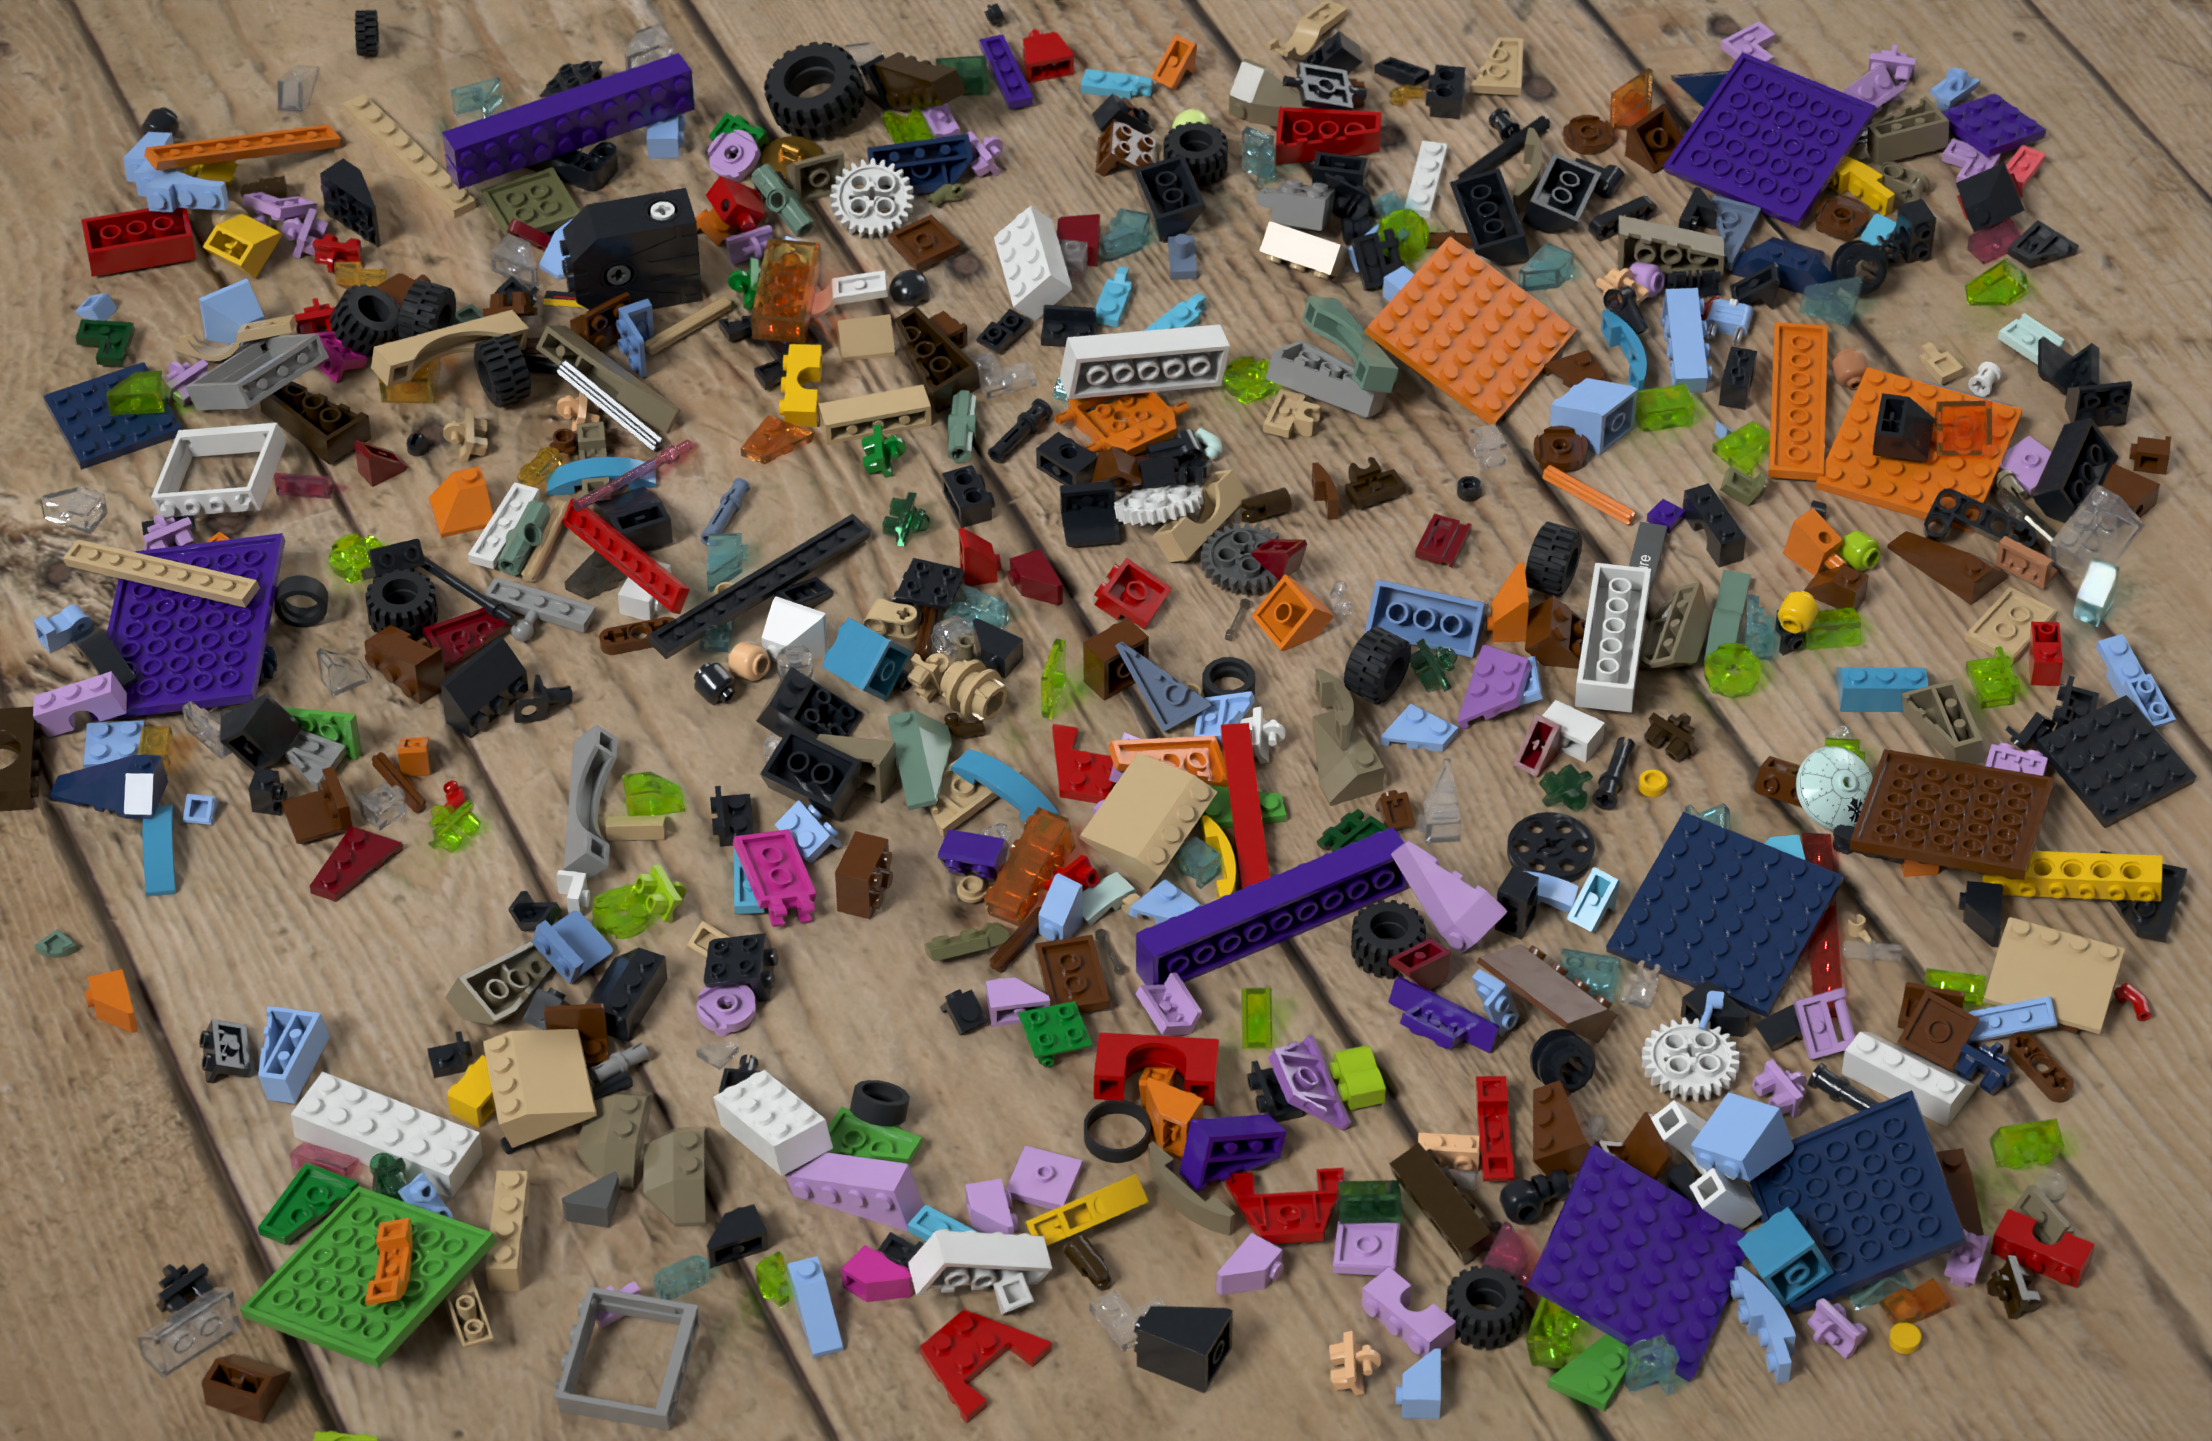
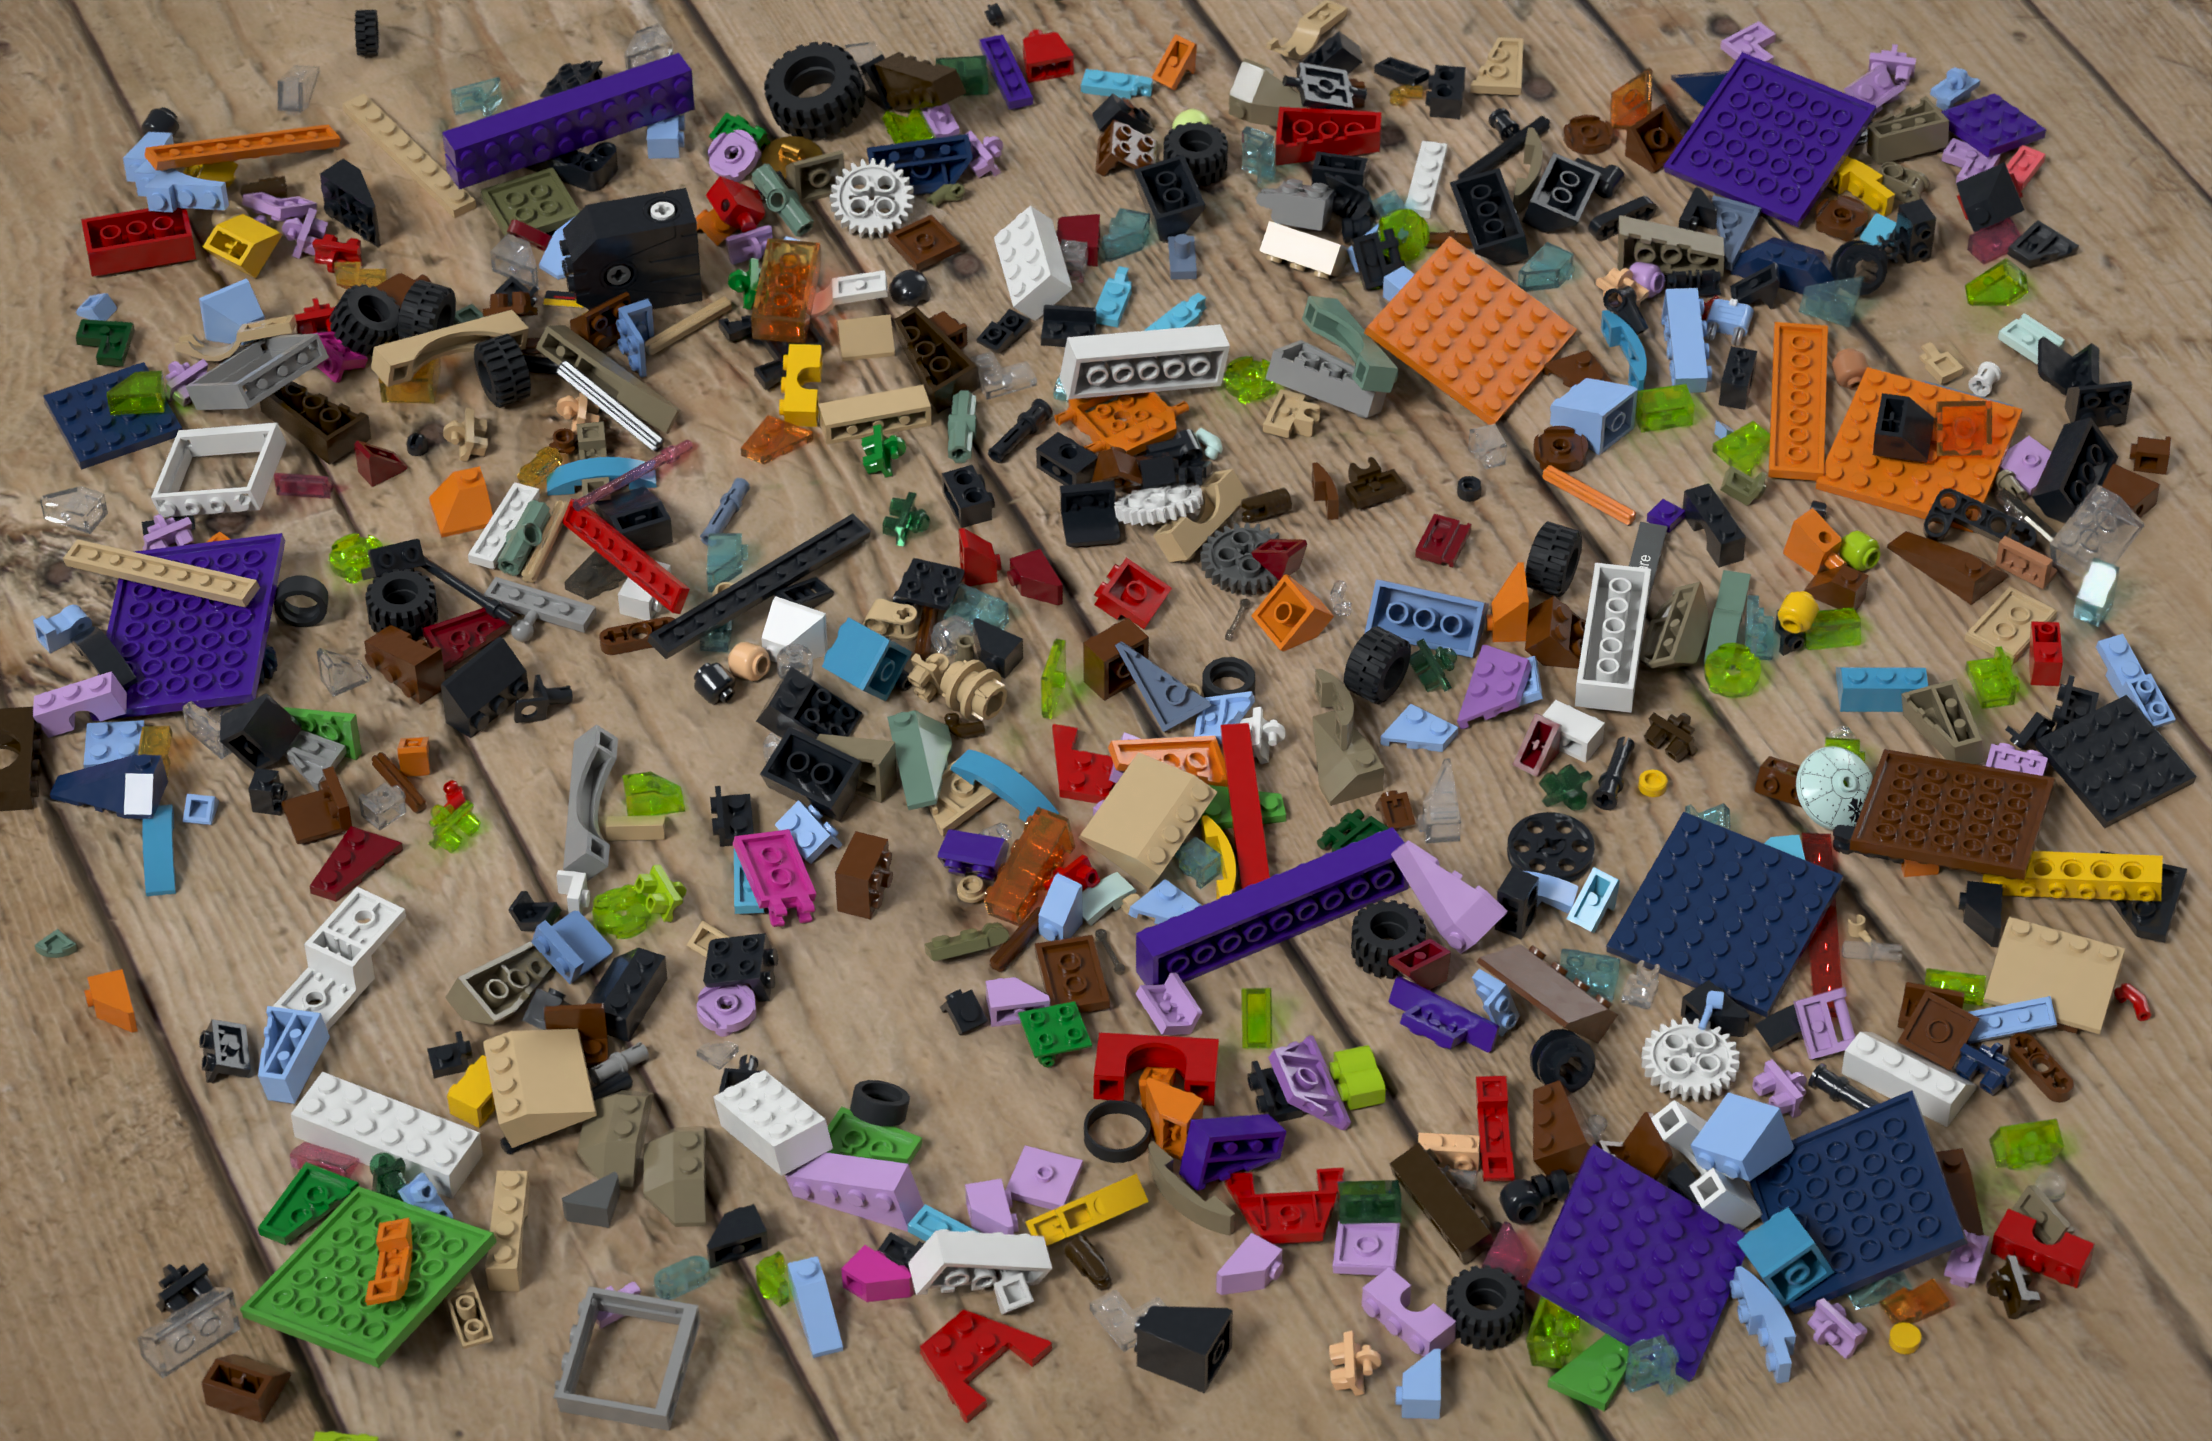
none -> white bracket [273,887,406,1031]

